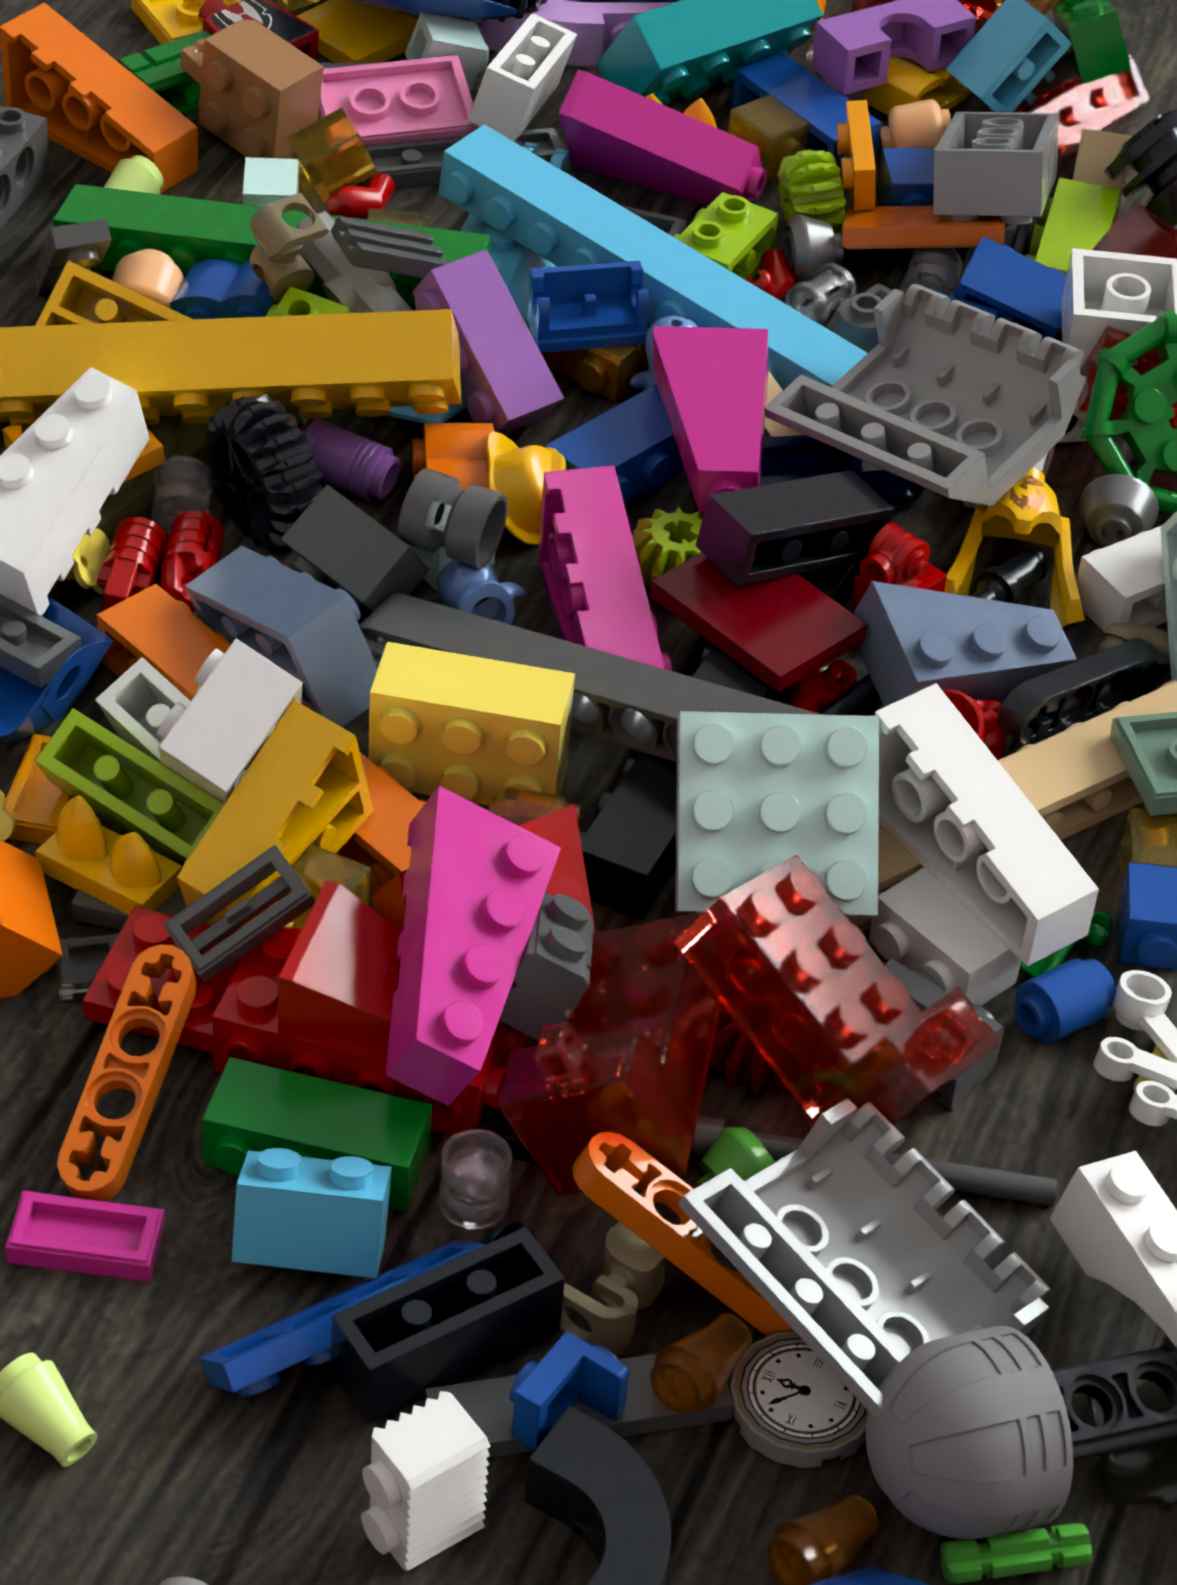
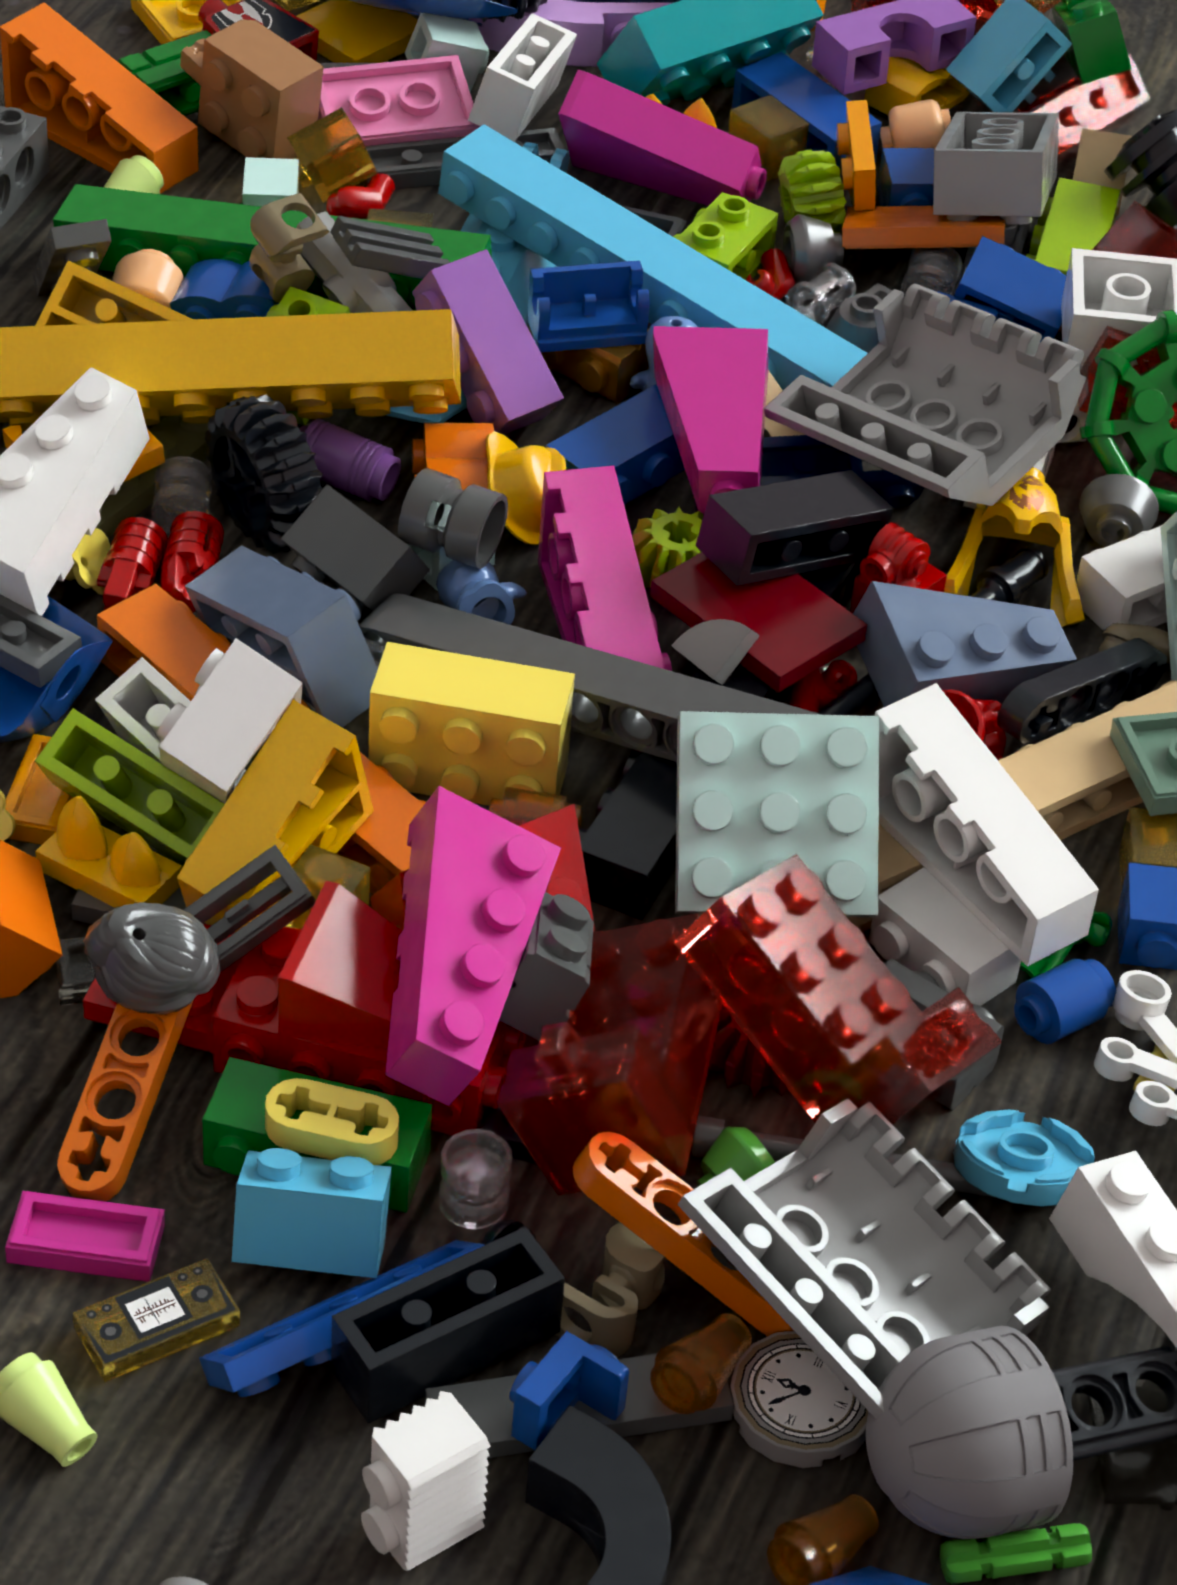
none -> tile [73,1258,240,1382]
none -> dark grey hair [84,902,221,1015]
none -> light yellow beam [265,1078,399,1165]
none -> light grey tile [671,619,760,685]
none -> medium azure tile [953,1109,1095,1207]

